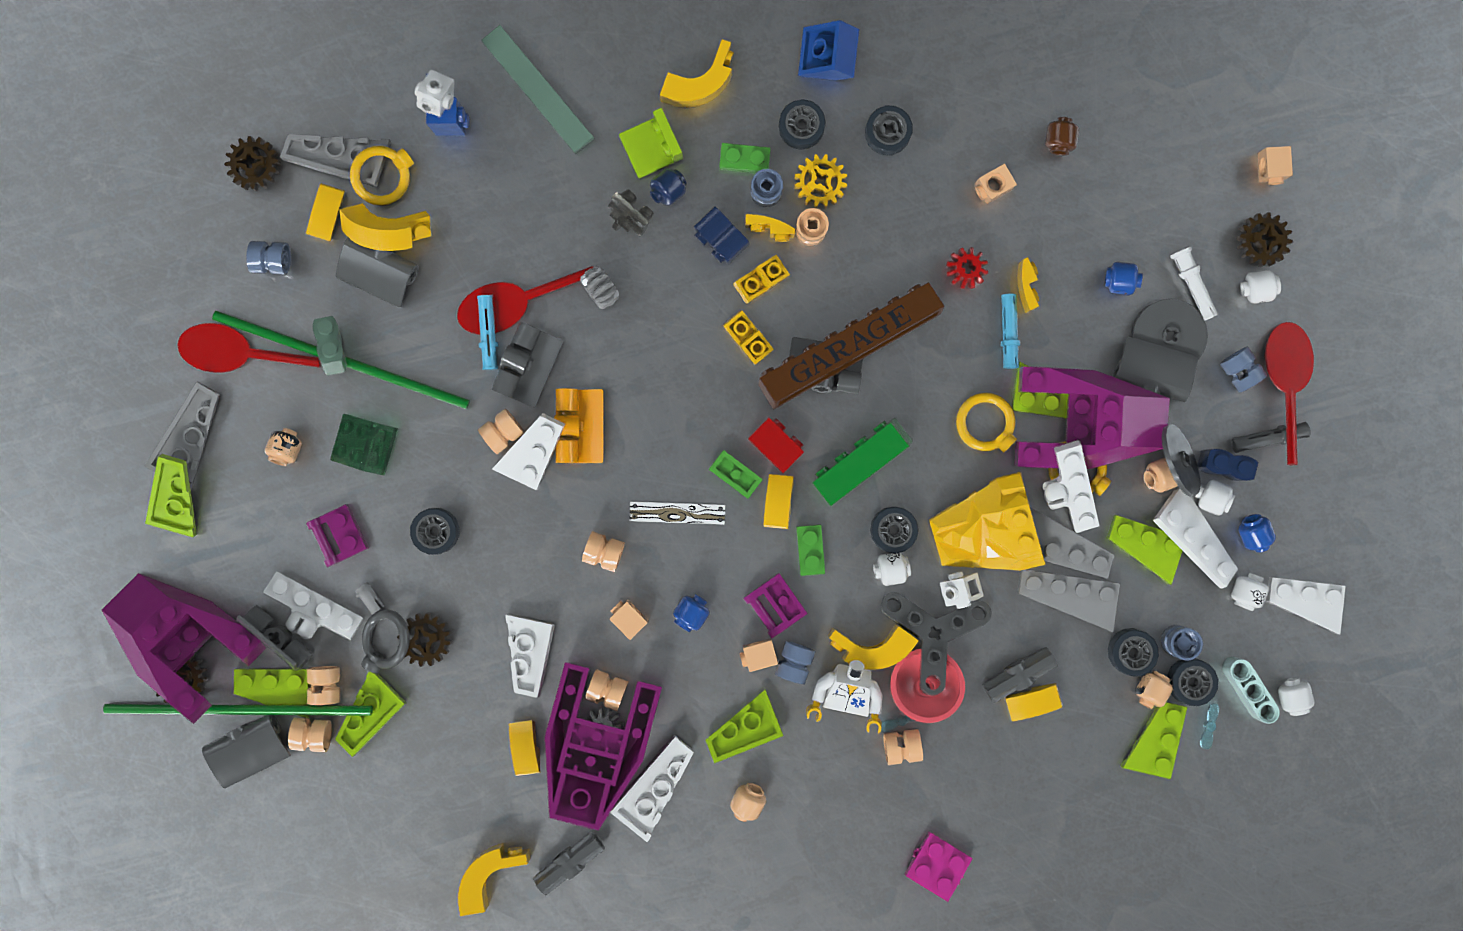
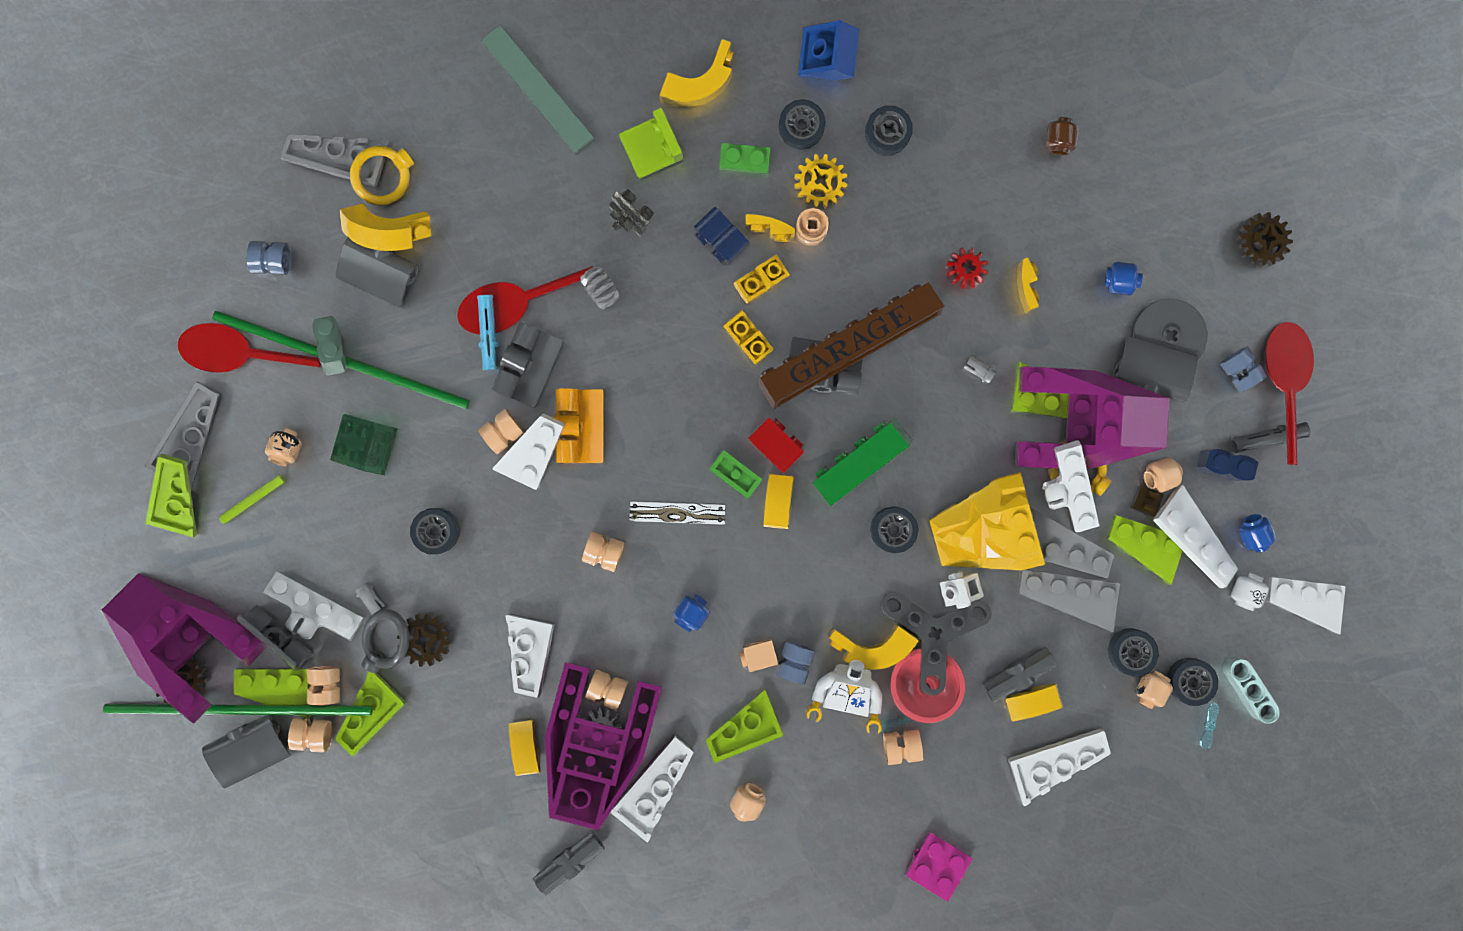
dark brown gear [224,136,281,191] -> none
yellow slope [306,183,345,241] -> none
magenta plate [306,504,369,568] -> none
white brick [415,70,454,117] -> none
blue slope [426,74,469,136] -> none
yellow arch [458,843,531,916] -> none
light nougat brick [610,600,649,640] -> none
dark blue head [650,168,687,206] -> none
magenta plate [743,573,808,639] -> none
sand blue wheel [751,169,783,207] -> none
bright green plate [796,525,825,576] -> none
white head [873,553,911,586] -> none
yellow piece [956,393,1017,453] -> none
light nougat brick [975,163,1017,204] -> none
medium azure pin [1000,294,1021,369] -> none
lime wing [1120,702,1187,779] -> none
sand blue wheel [1161,625,1203,661] -> none
dark grey piece [1162,424,1201,497] -> none
white pin [1170,246,1218,321] -> none
white head [1195,479,1236,516] -> none
white head [1241,270,1281,304] -> none
light nougat brick [1257,146,1293,185] -> none
white head [1278,677,1314,716] -> none
none -> lime bar [218,474,285,524]
none -> light grey pin [963,355,997,383]
none -> white wing [1008,728,1111,806]
none -> dark brown tile [1130,485,1164,517]

